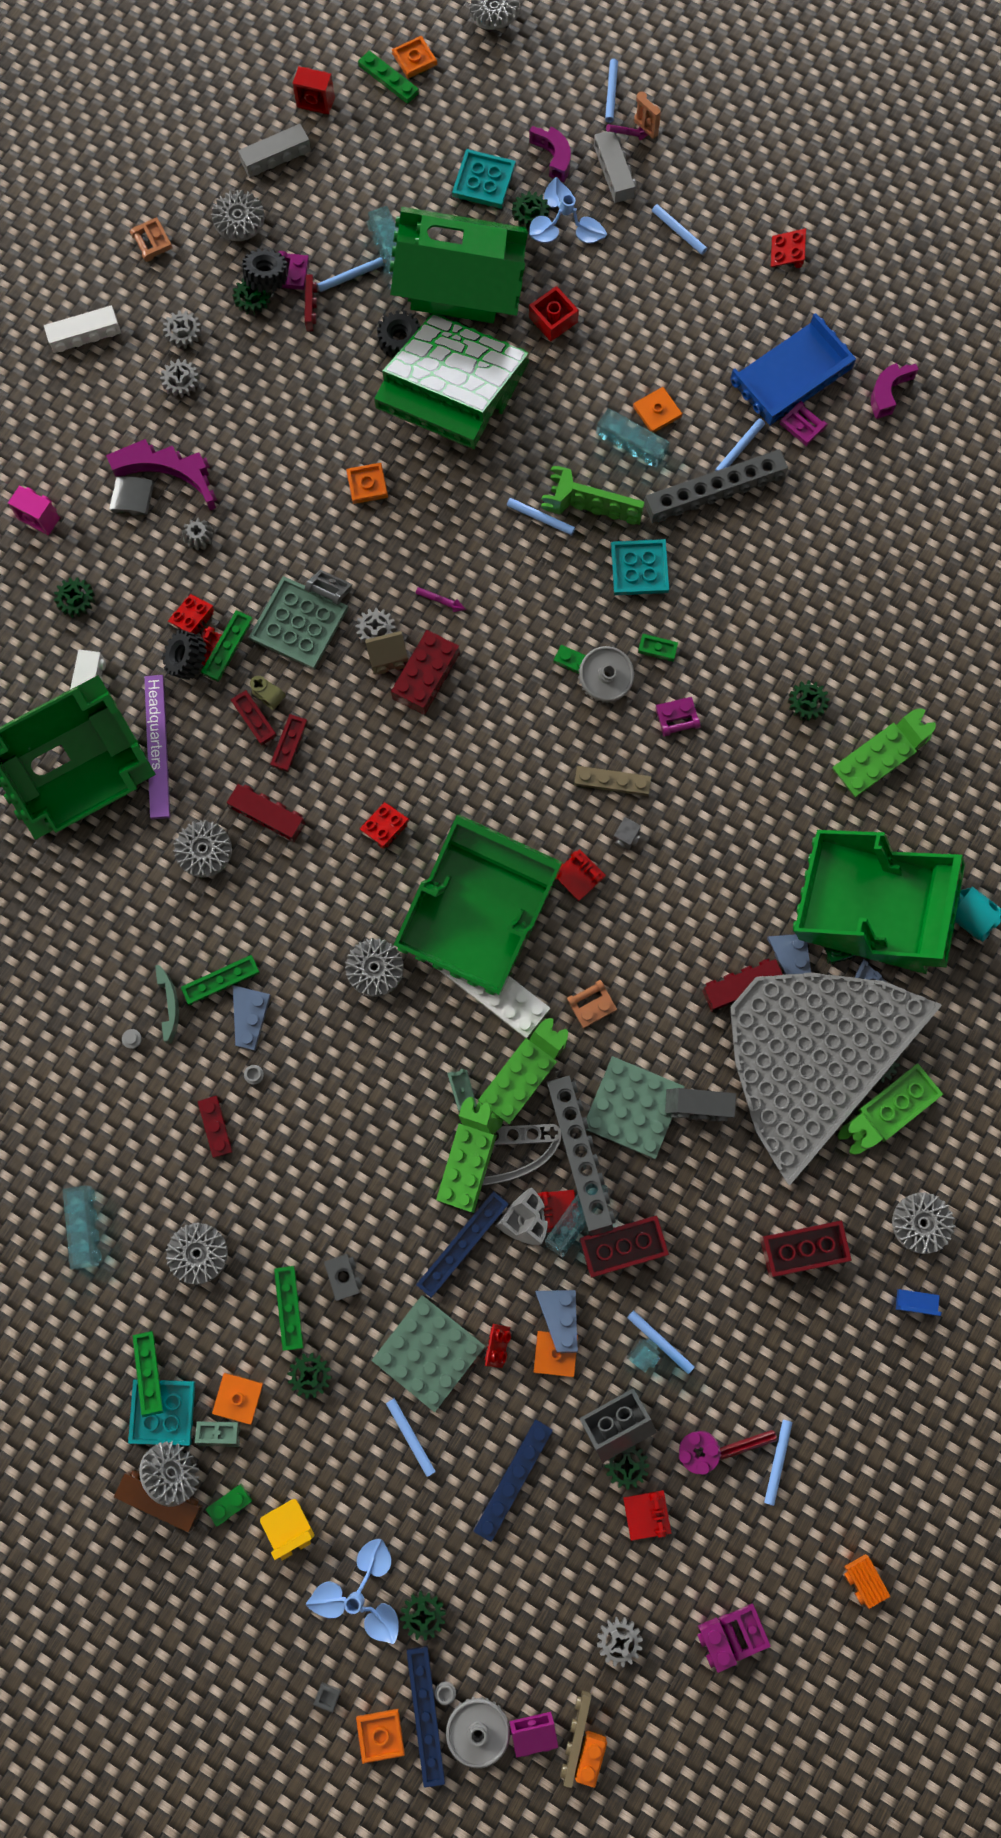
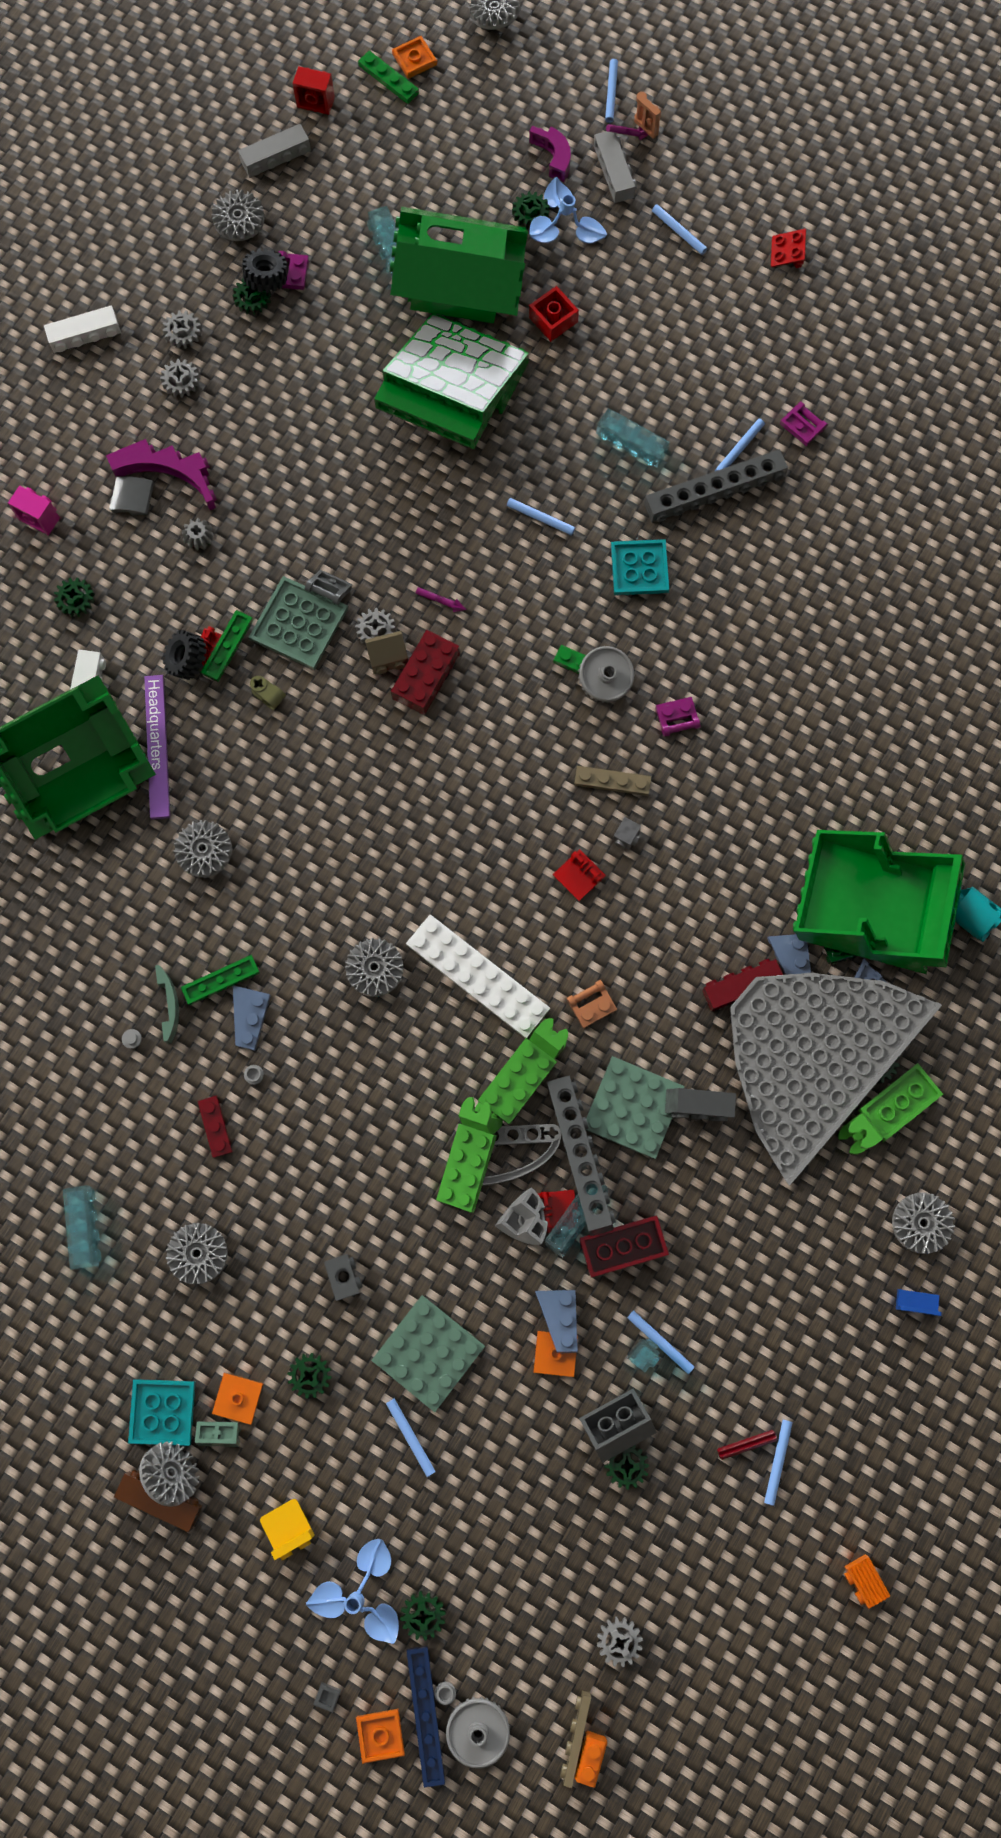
nougat plate [130,217,173,262] -> none
green plate [132,1331,164,1417] -> none
red hinge [168,594,215,635] -> none
green plate [206,1483,252,1527] -> none
dark red brick [226,784,305,842] -> none
dark red plate [231,690,277,746] -> none
dark red plate [270,714,308,772] -> none
green plate [274,1266,304,1351] -> none
dark red plate [304,274,318,331] -> none
light blue piece [317,257,384,292] -> none
orange plate [346,463,388,504] -> none
red hinge [360,802,409,849] -> none
black tyre [377,310,421,359] -> none
green panel [394,815,563,995] -> none
dark blue plate [416,1191,509,1298] -> none
sand green hinge [447,1069,477,1113] -> none
teal plate [452,149,516,209] -> none
dark blue plate [473,1419,553,1542] -> none
red hinge [485,1324,511,1368] -> none
magenta brick [509,1712,558,1758] -> none
bright green hinge [541,466,644,525] -> none
red hinge [623,1490,672,1541] -> none
orange plate [633,387,682,434] -> none
green plate [638,634,678,662] -> none
magenta plate [679,1431,721,1475] -> none
magenta brick [697,1617,737,1673] -> none
magenta plate [718,1604,771,1661] -> none
blue panel [730,313,856,425] -> none
dark red brick [760,1220,852,1277] -> none
dark green gear [788,680,830,721] -> none
bright green hinge [832,709,936,798] -> none
magenta arch [871,363,919,419] -> none

